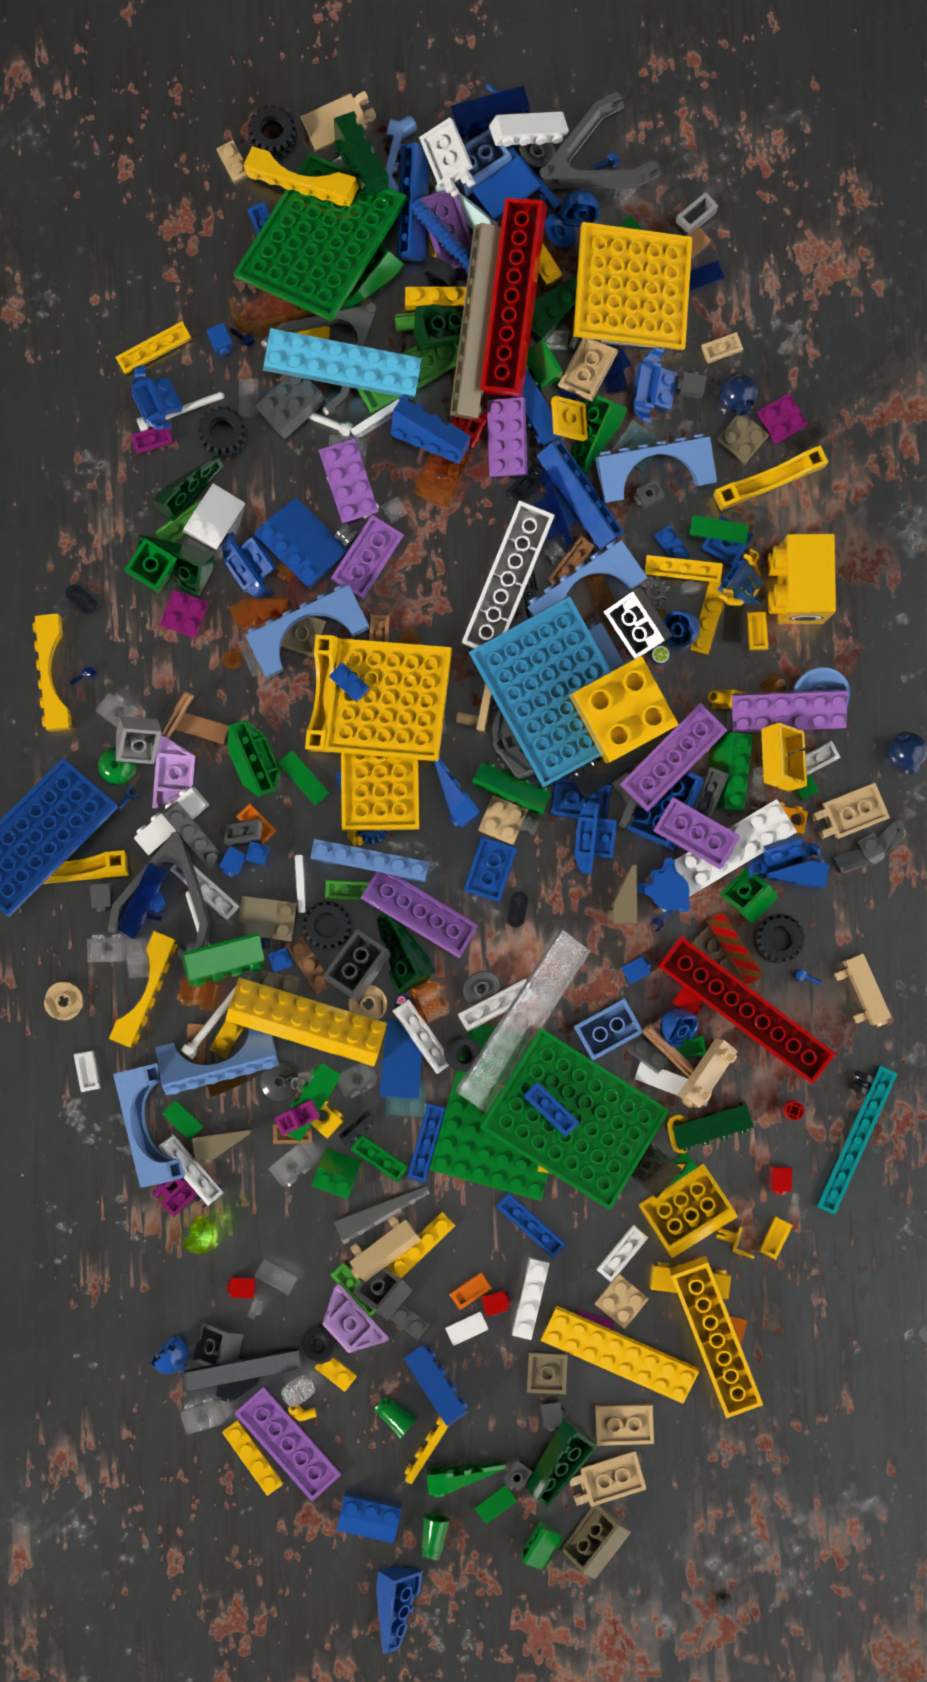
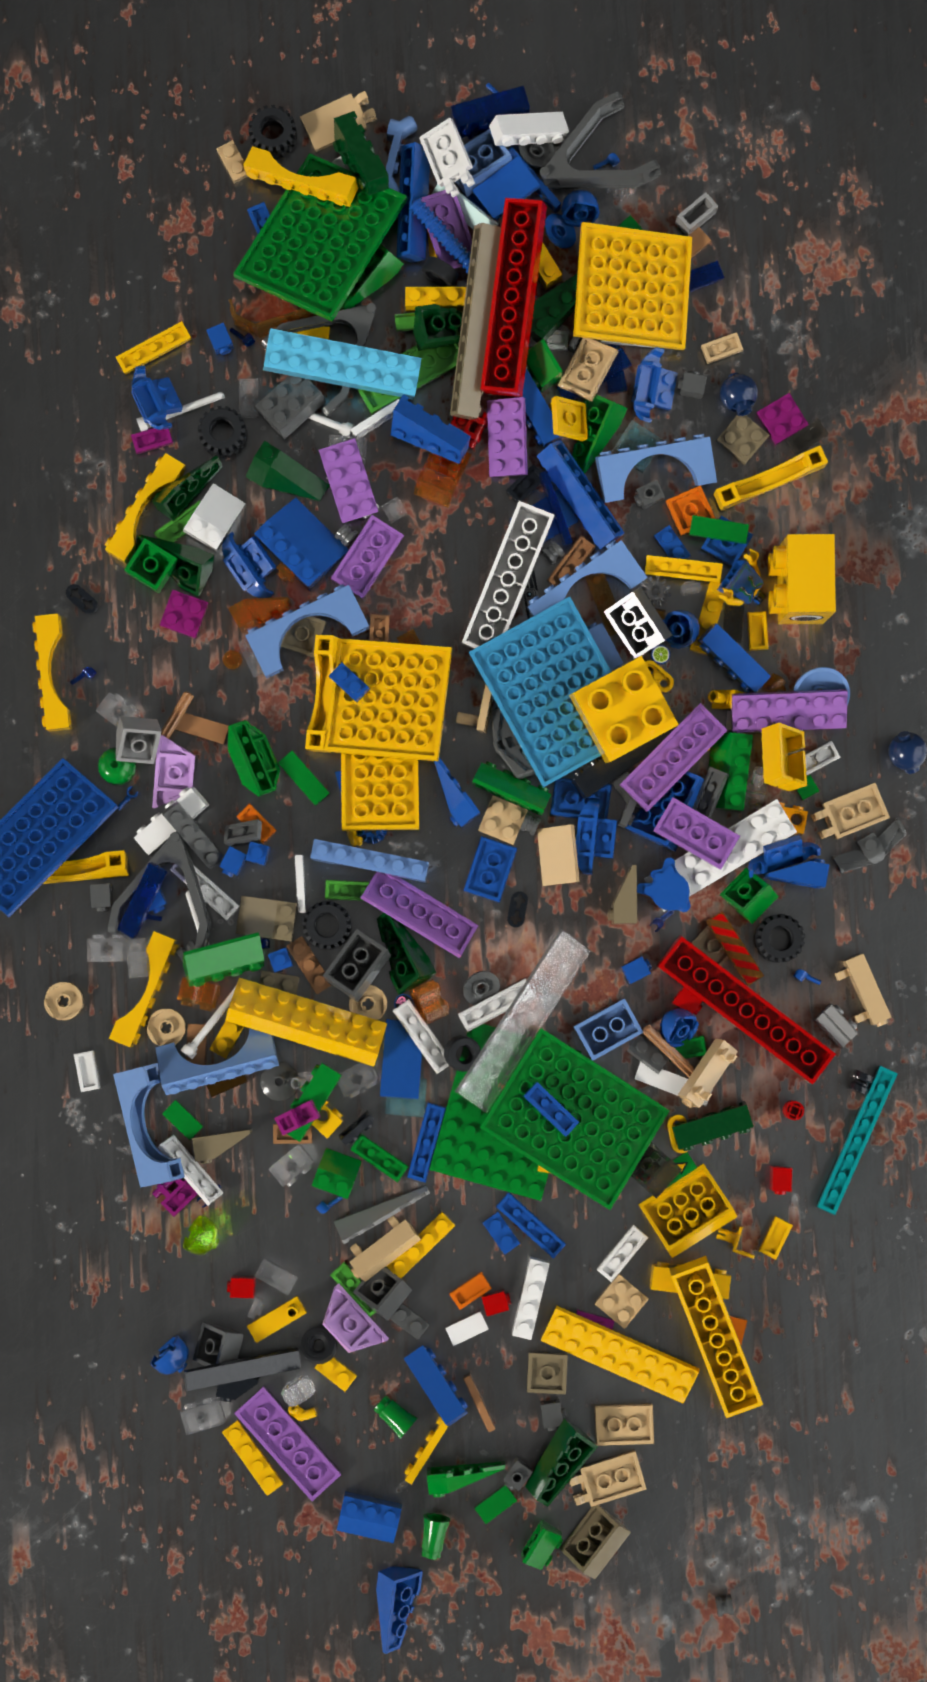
none -> yellow arch [105,453,187,564]
none -> tan plate [147,1009,186,1046]
none -> dark green wedge [246,440,330,501]
none -> yellow piece [247,1295,307,1343]
none -> blue hand [316,1196,343,1214]
none -> medium nougat tile [463,1373,495,1432]
none -> blue plate [482,1211,520,1255]
none -> tan tile [537,824,580,886]
none -> yellow plate [645,661,674,693]
none -> orange plate [665,485,716,536]
none -> blue brick [697,623,771,693]
none -> light grey brick [813,1004,858,1048]

